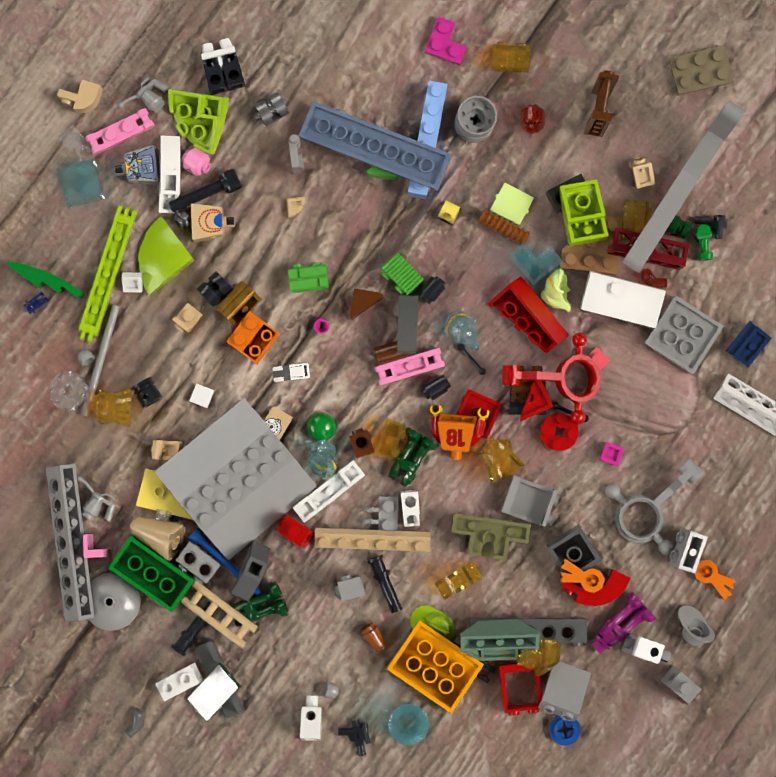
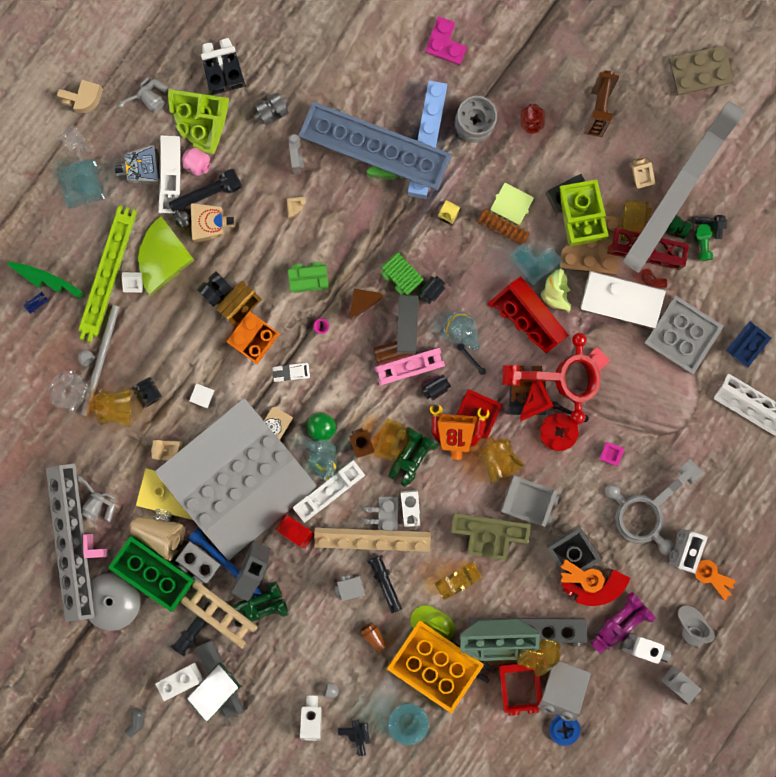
bright pink plate [85,108,155,155] -> none
tan bracket [172,303,203,333] -> none
clear yellow brick [491,41,531,73] -> none

